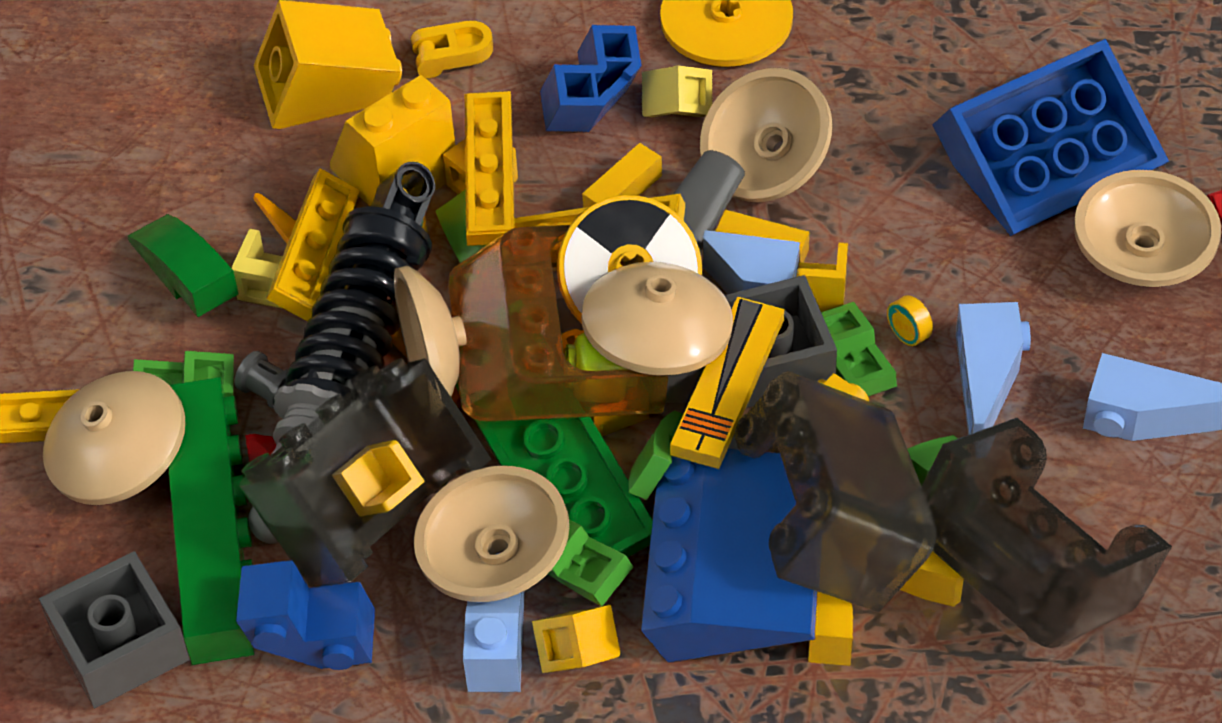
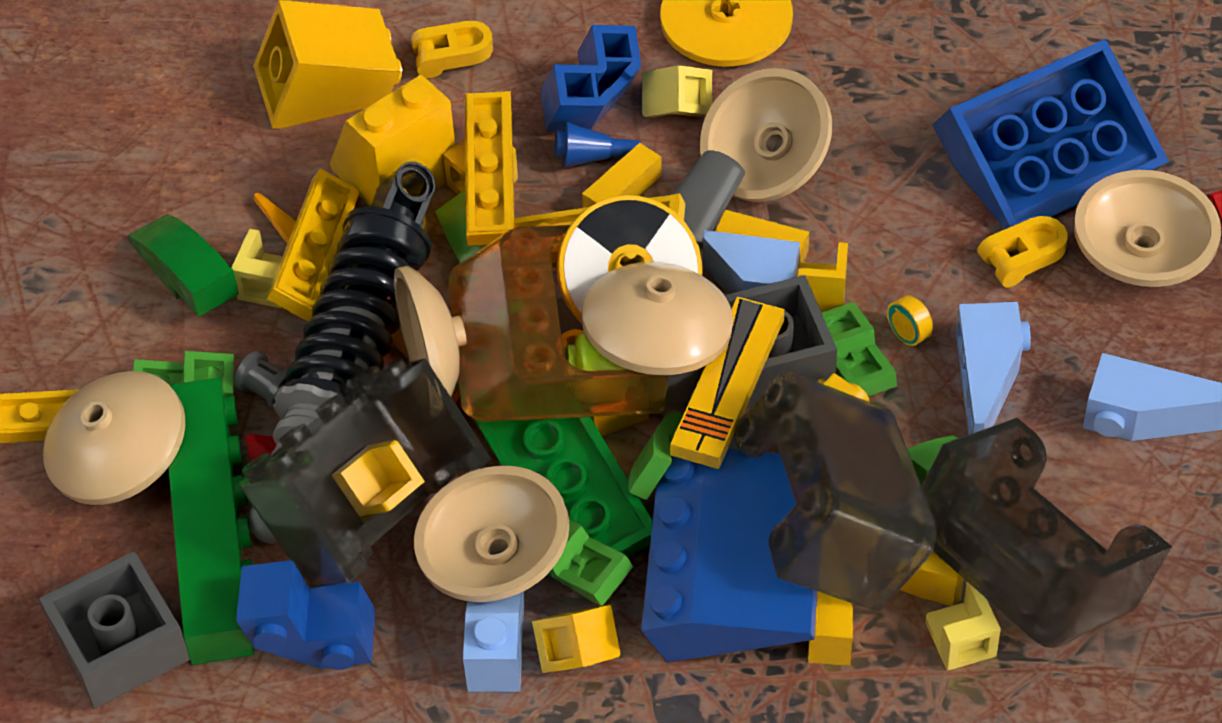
none -> blue cone [554,122,640,168]
none -> light yellow panel [925,579,1001,671]
none -> yellow plate [977,216,1068,288]

